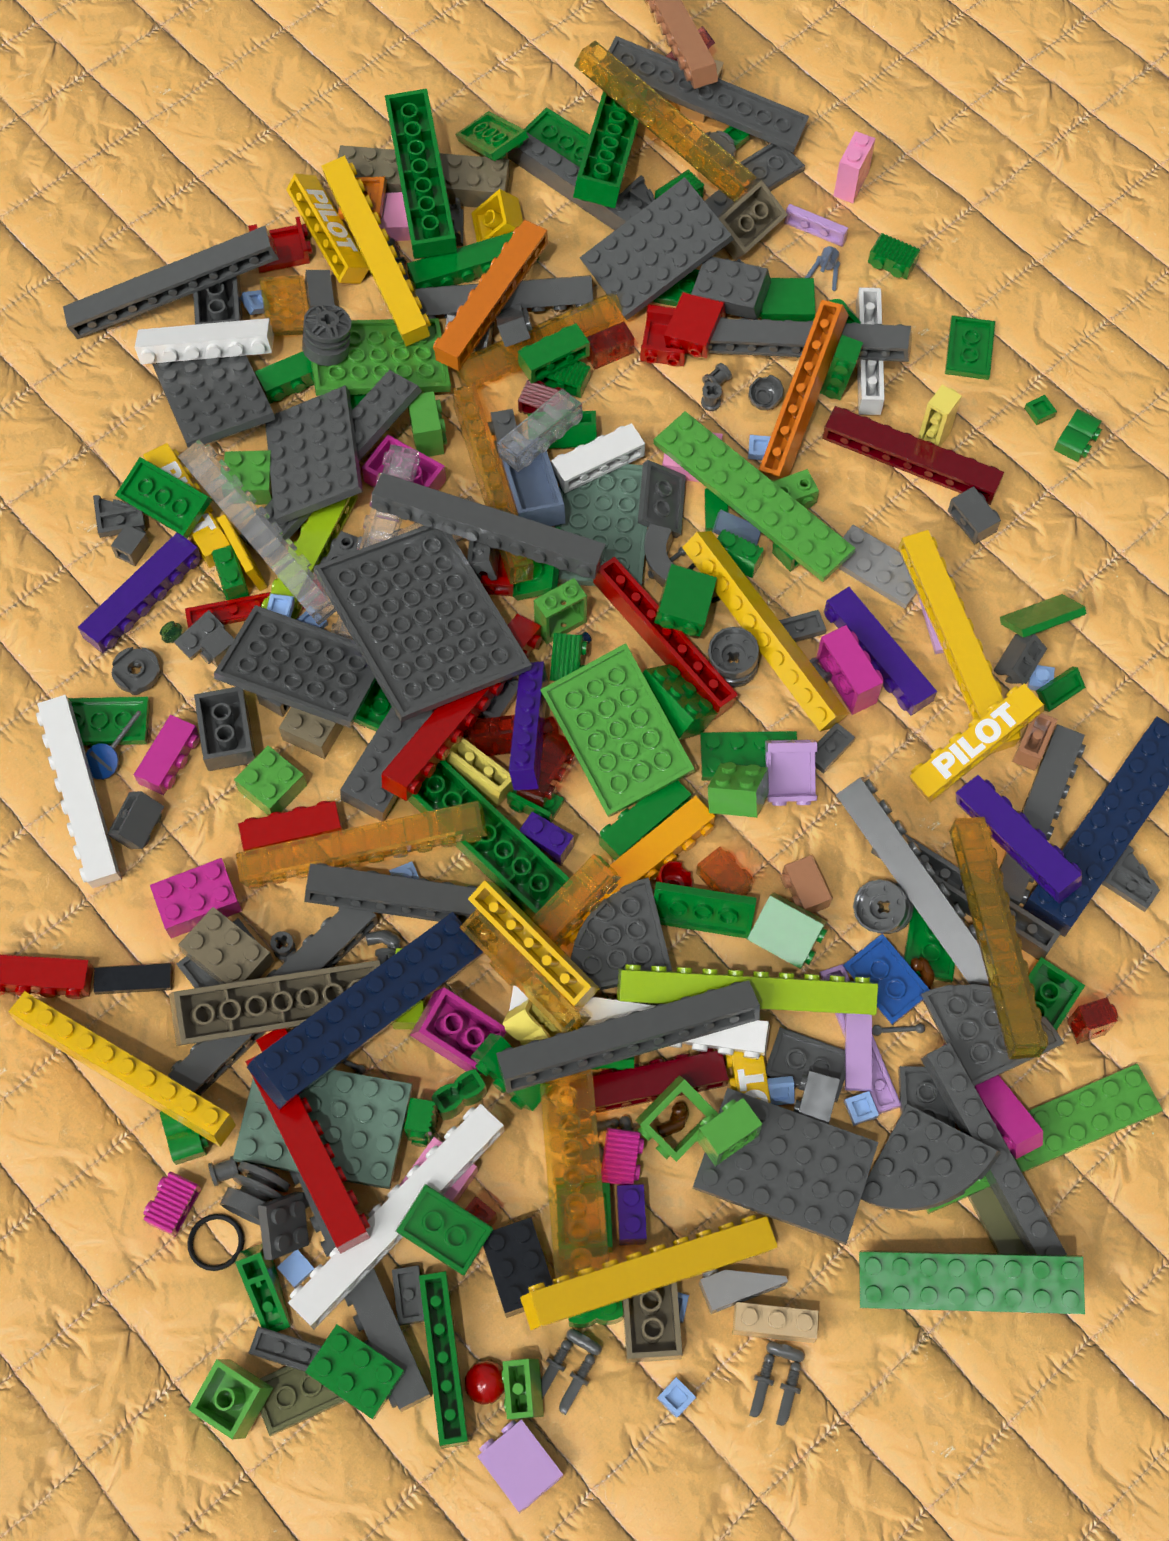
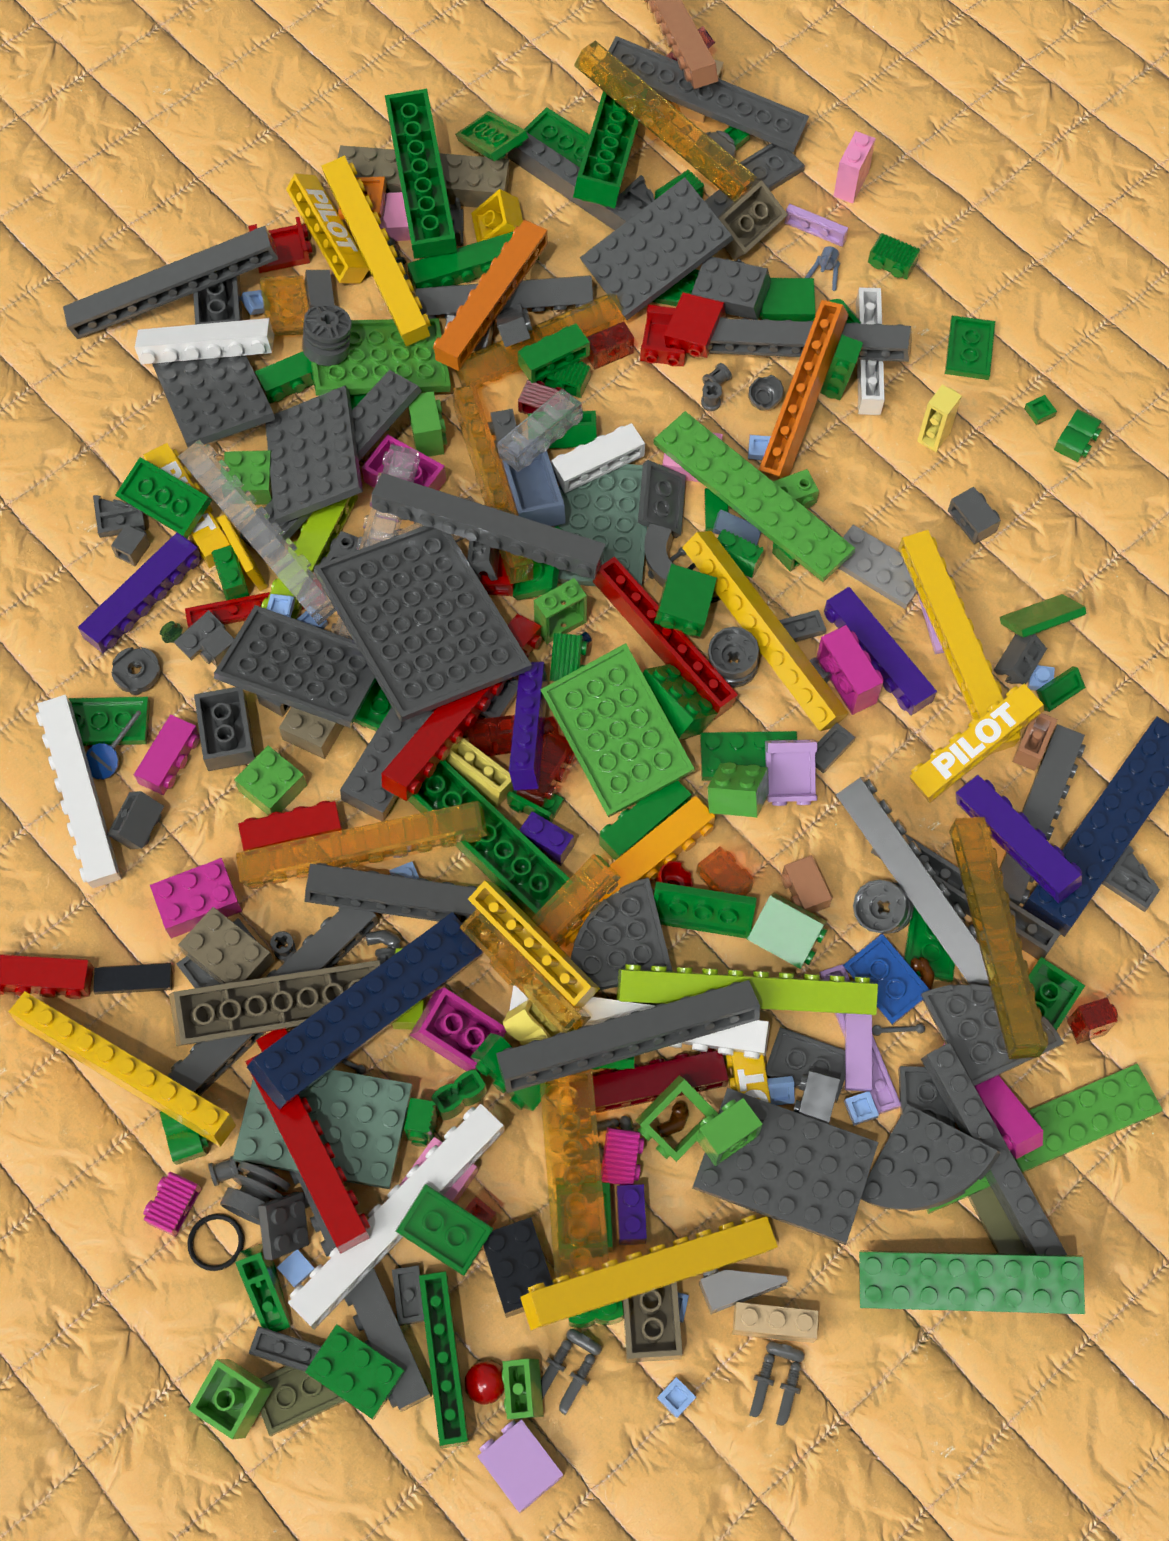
dark red brick [822,406,1004,505] -> none

